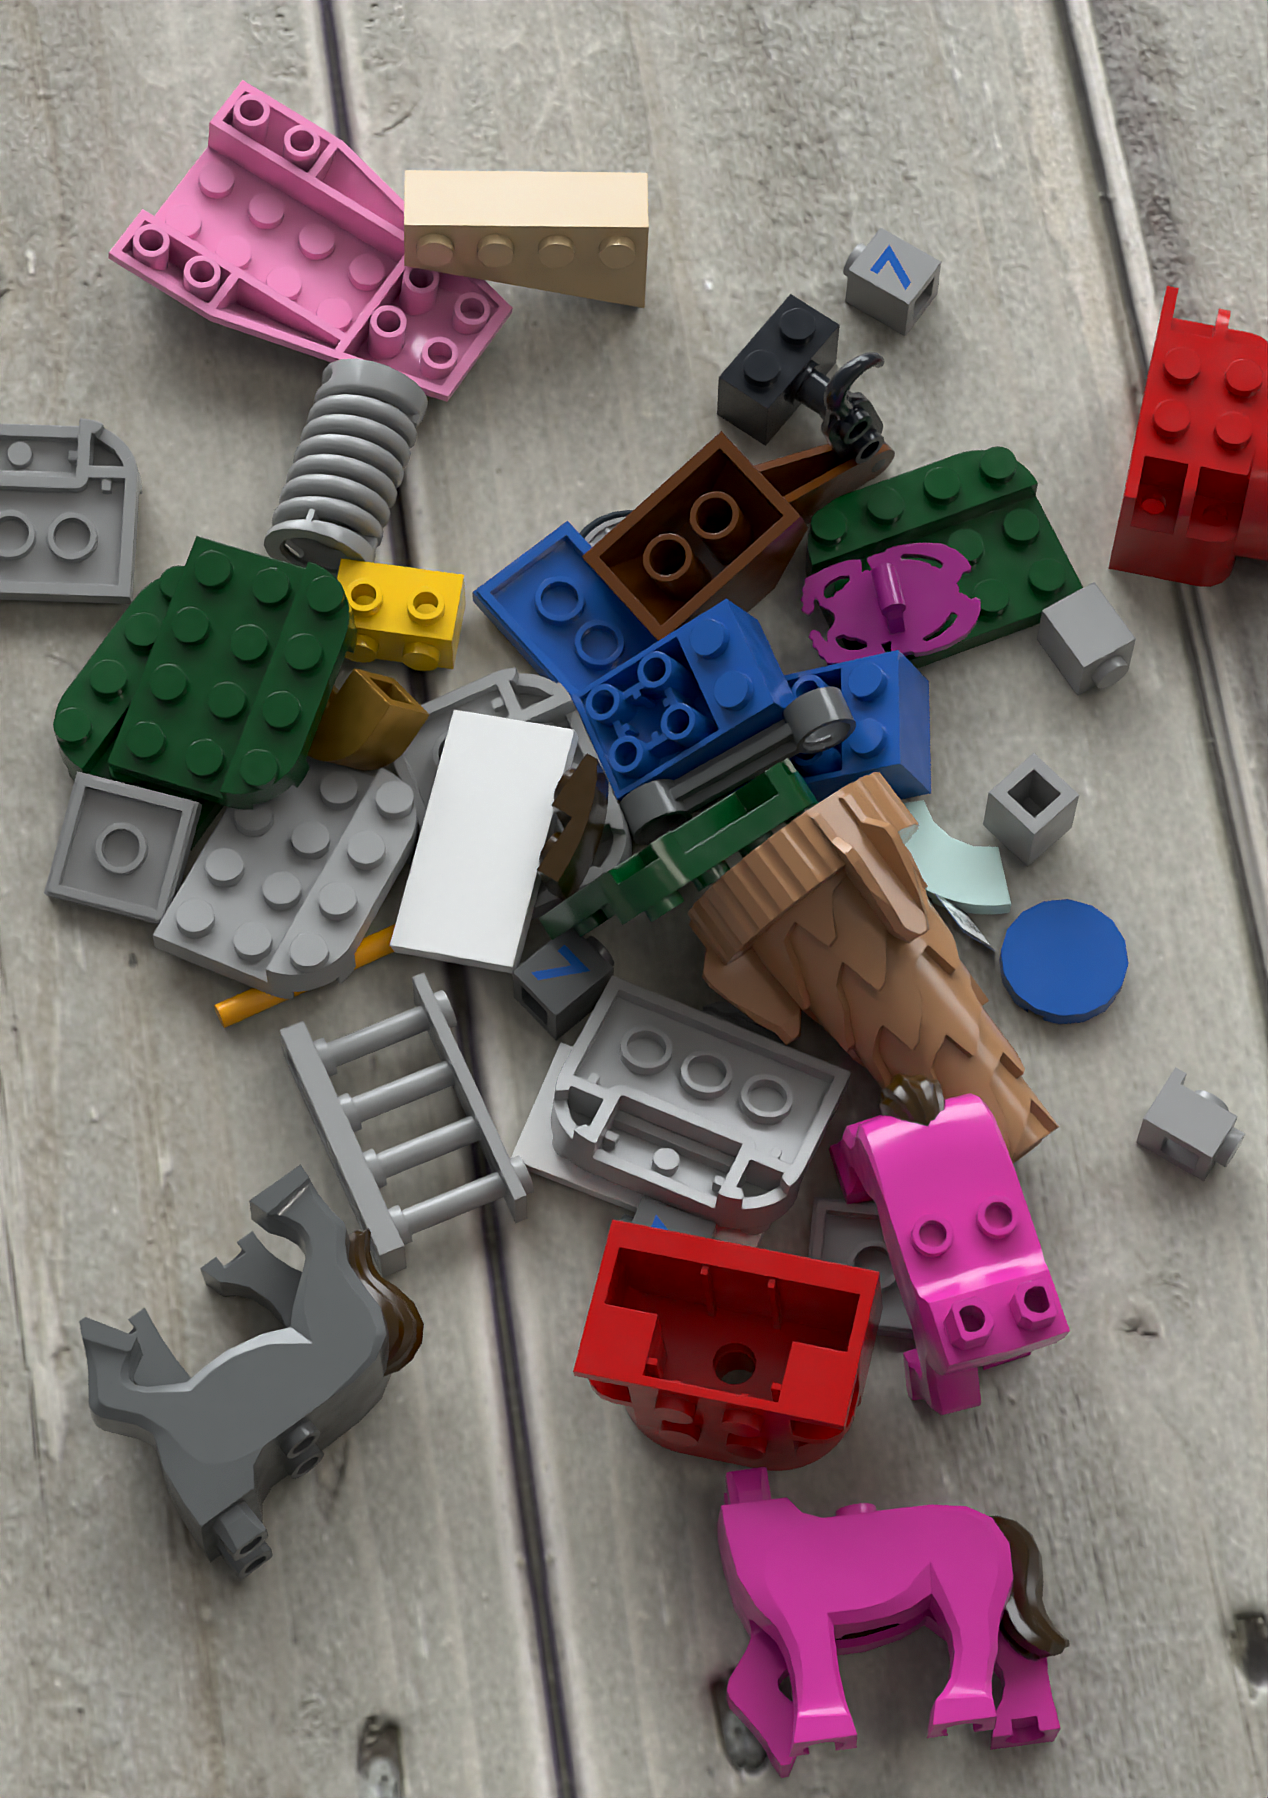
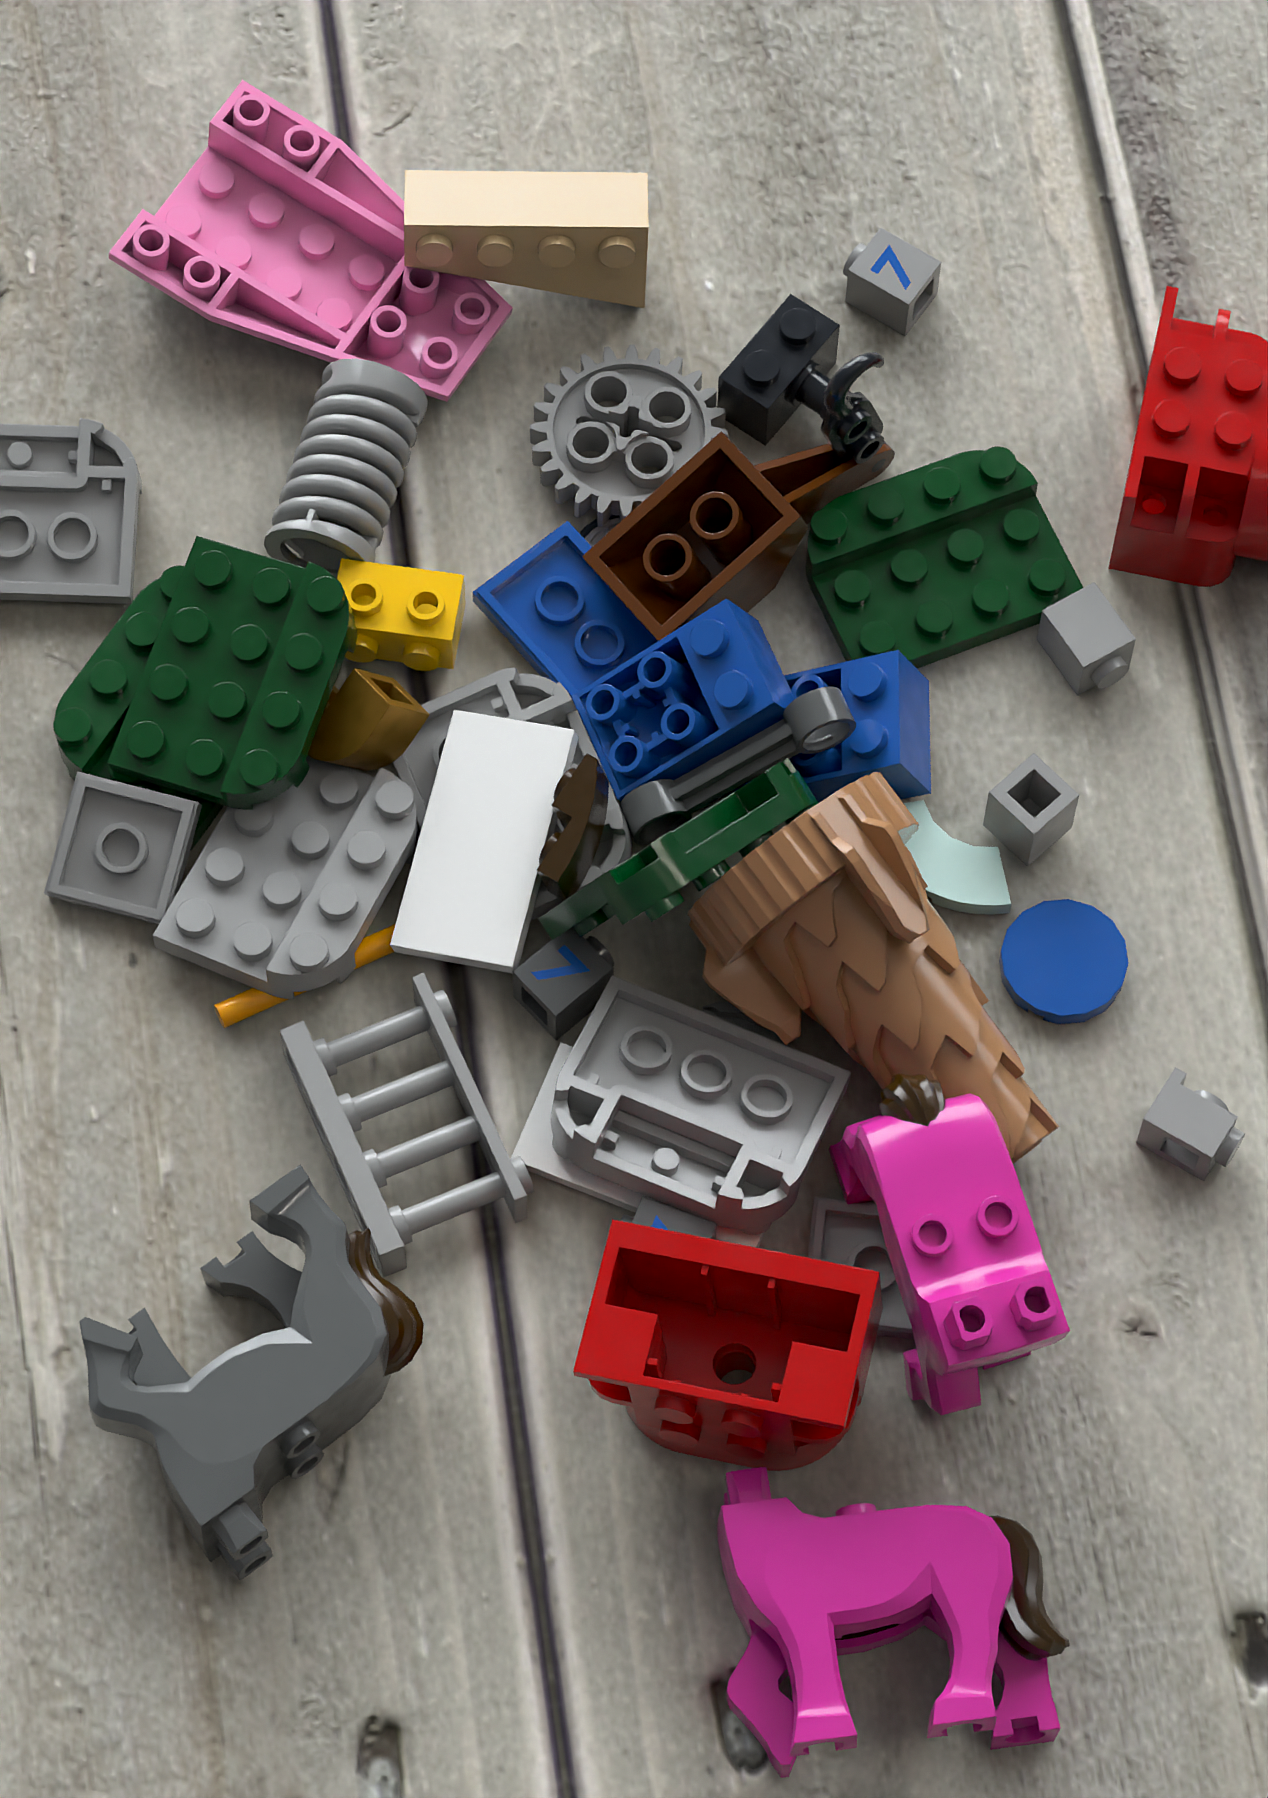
magenta shield [800,543,981,666] -> none
sticker [934,893,995,951] -> none
none -> light grey gear [530,345,728,527]

